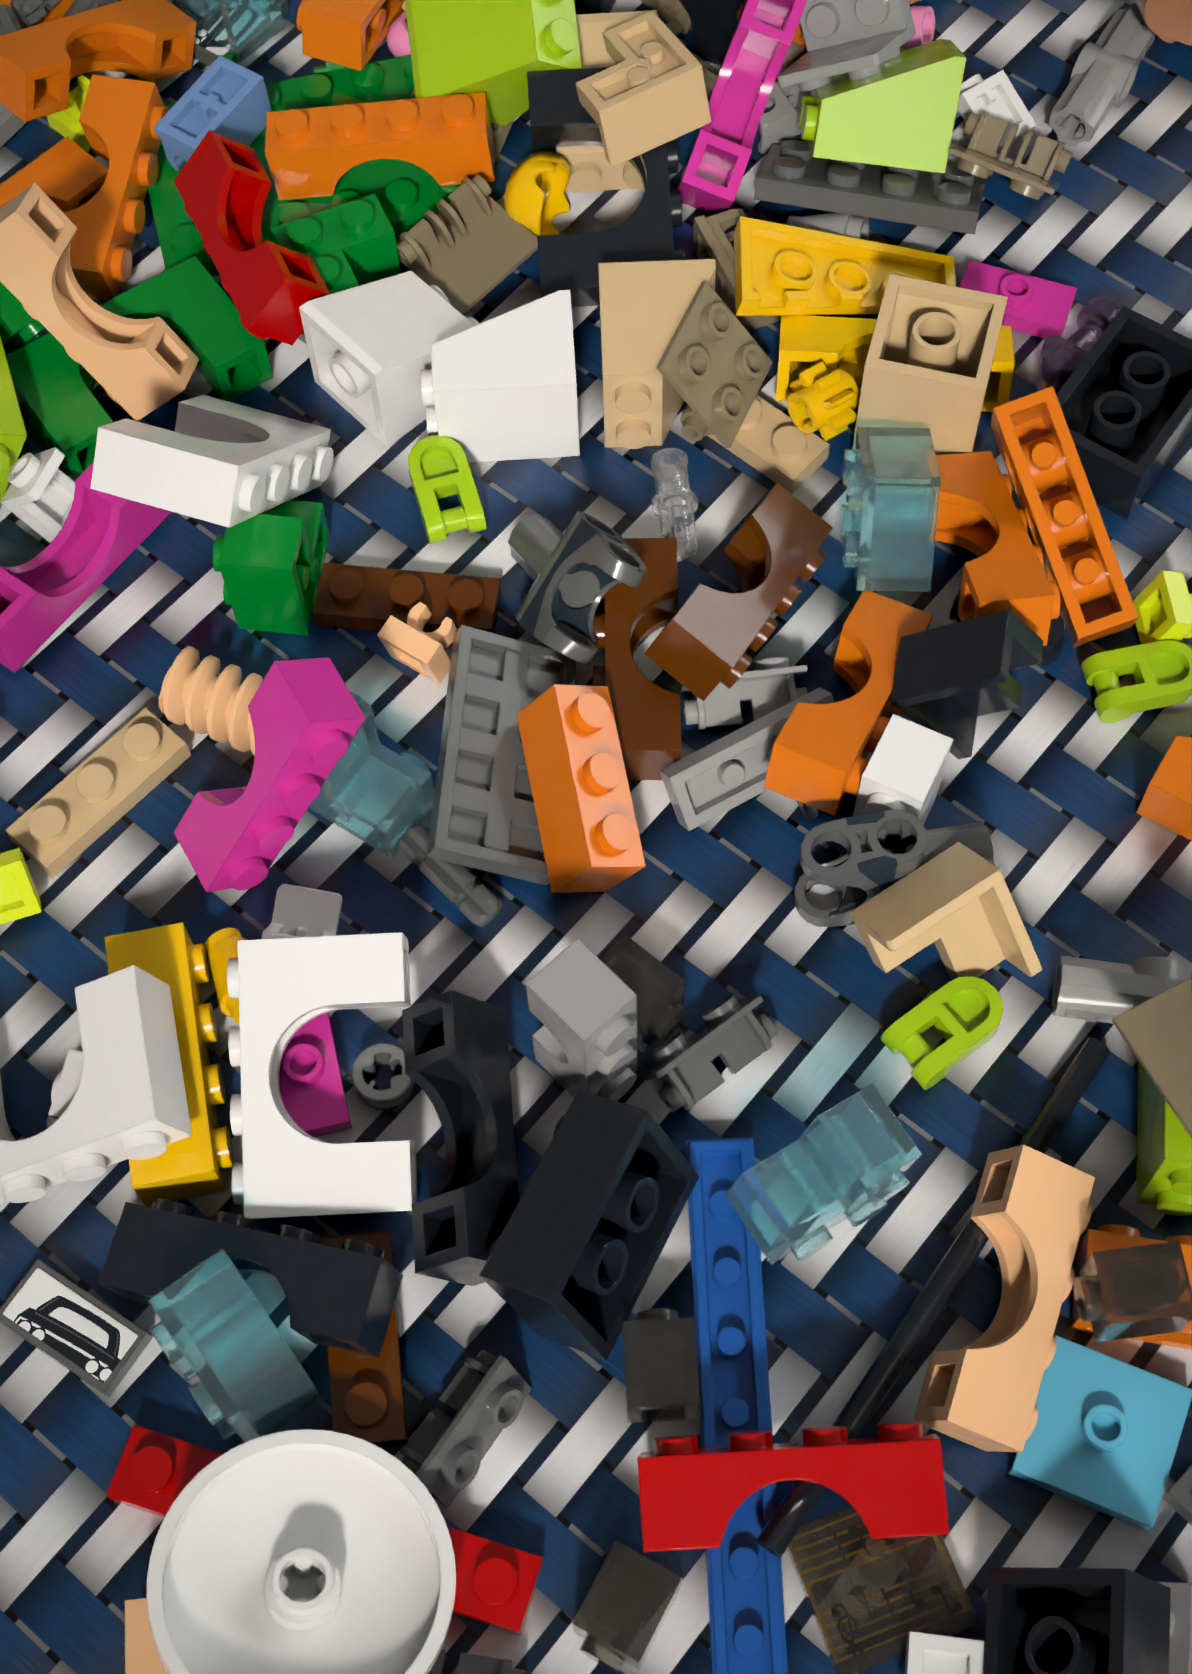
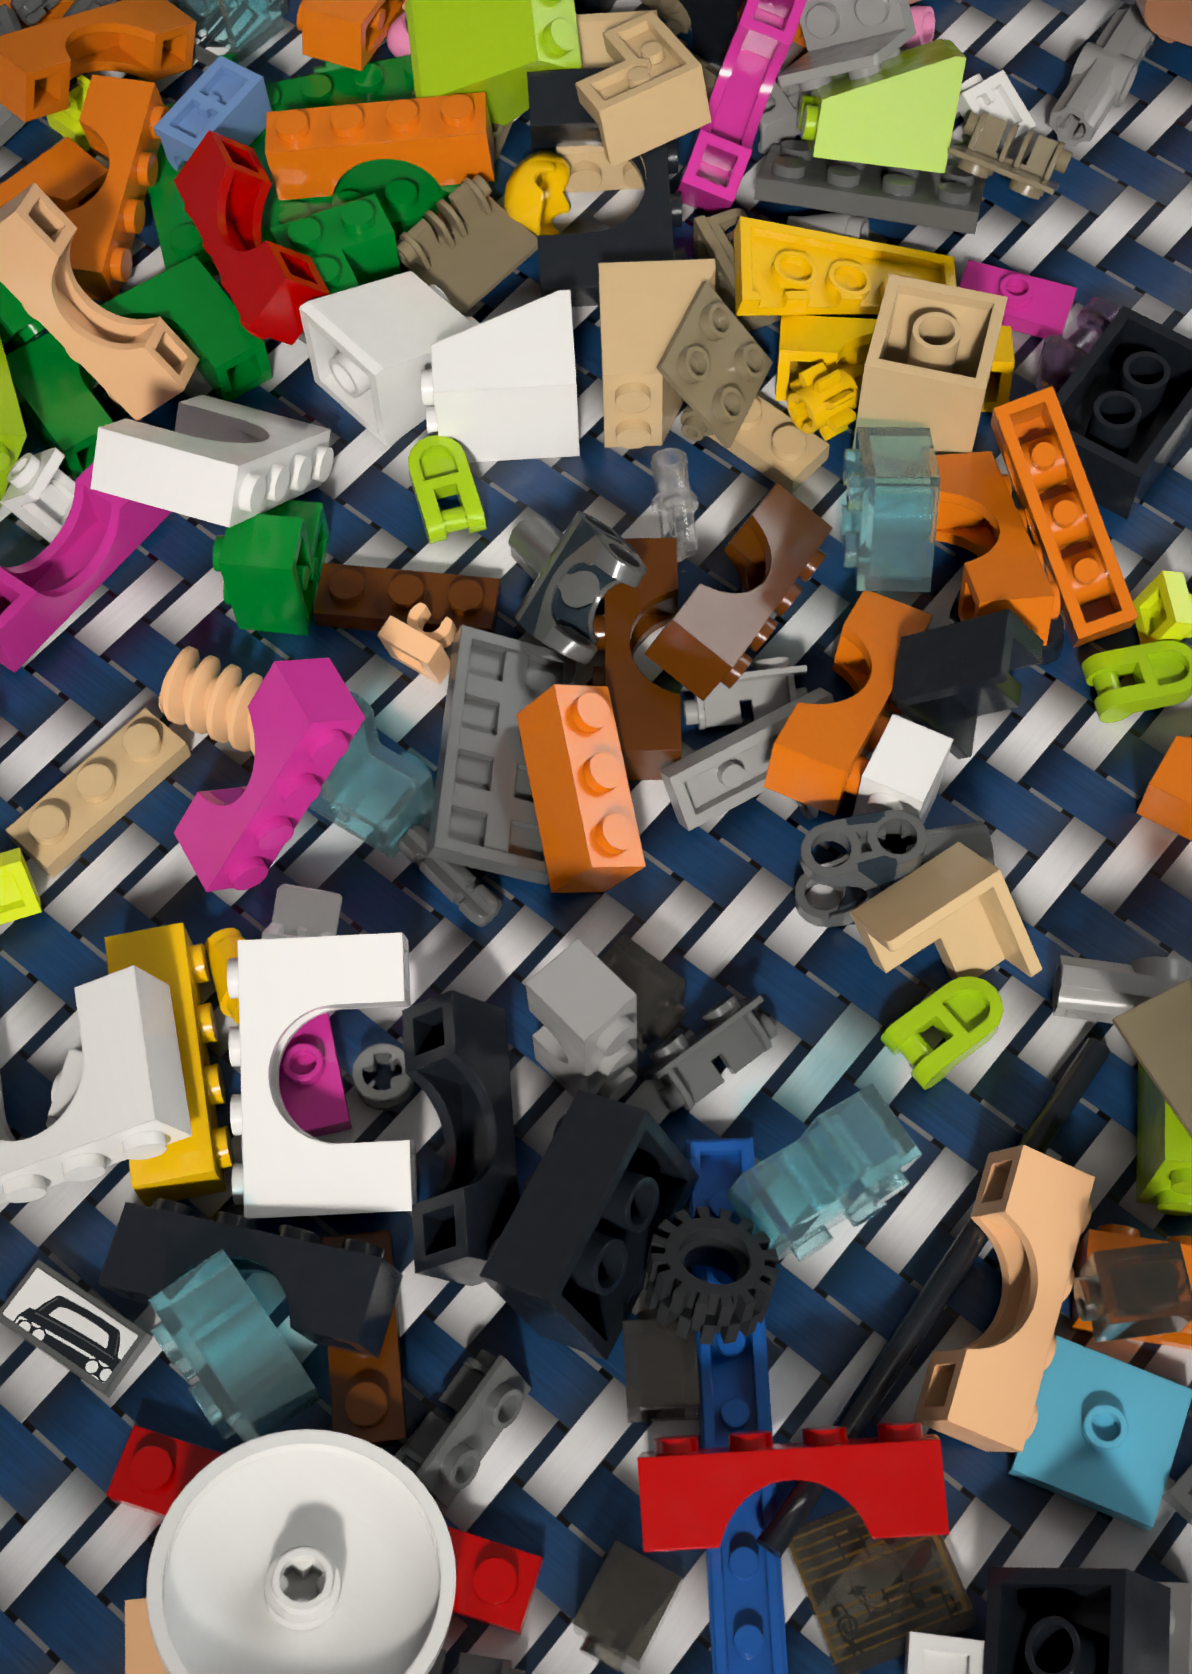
none -> black tyre [642,1206,779,1345]

